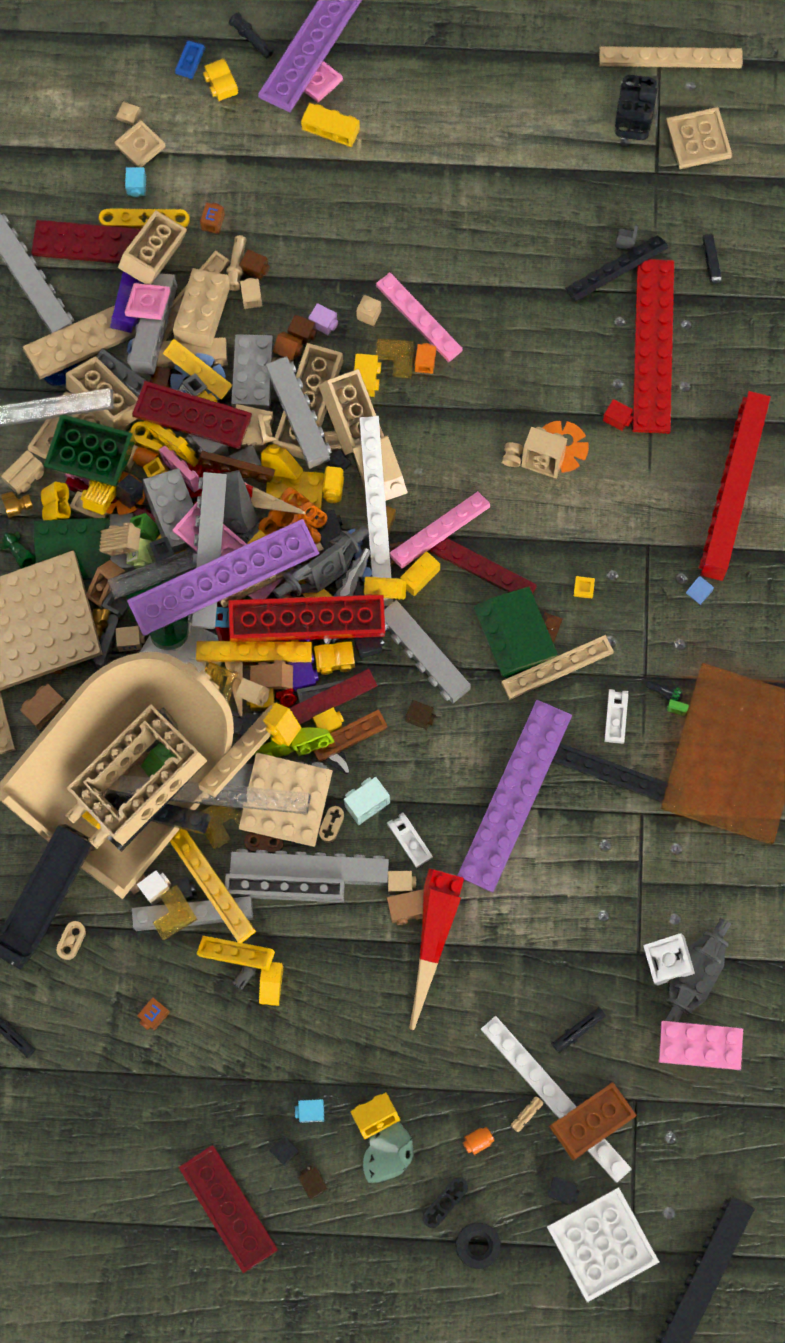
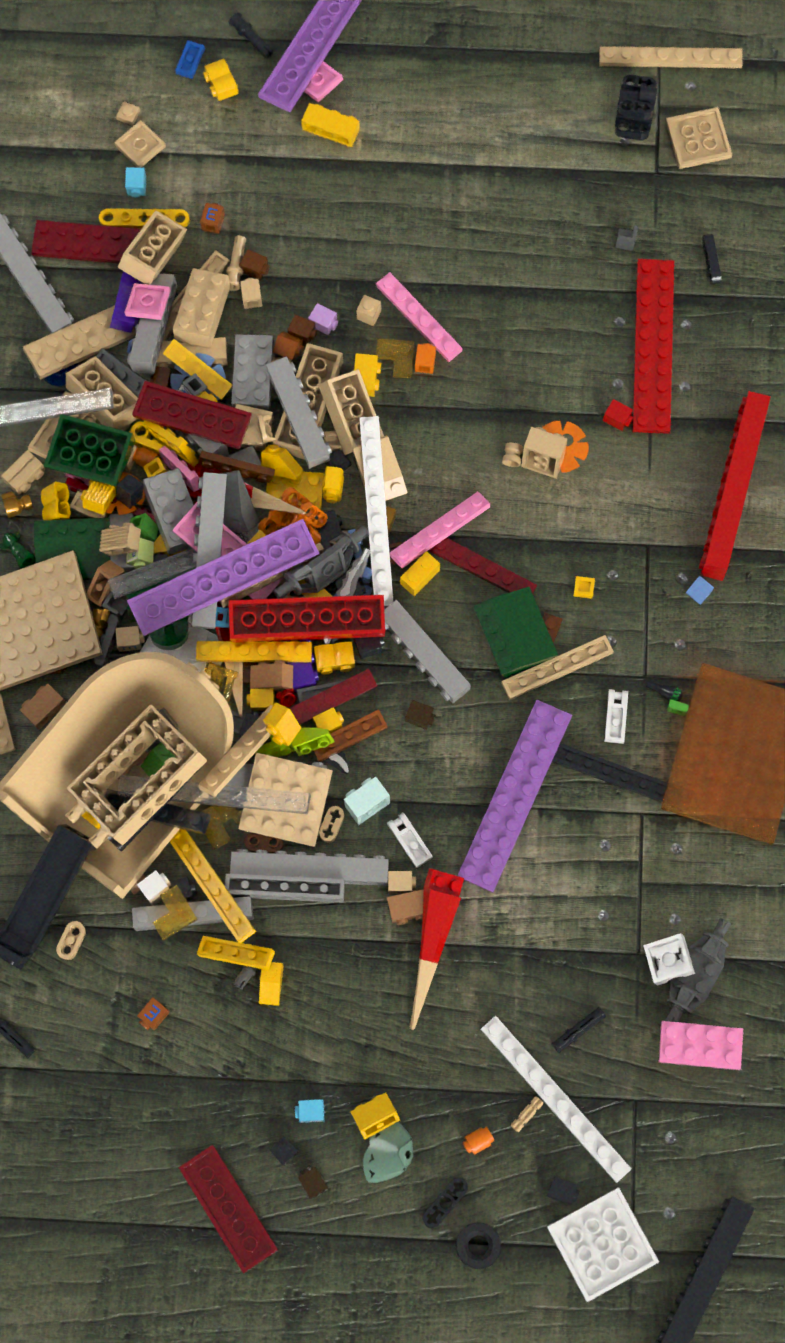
black brick [146,537,174,563] -> none
tan brick [235,678,270,707] -> none
yellow brick [364,577,407,600] -> none
dark orange plate [549,1082,637,1161] -> none
black plate [566,235,668,301] -> none

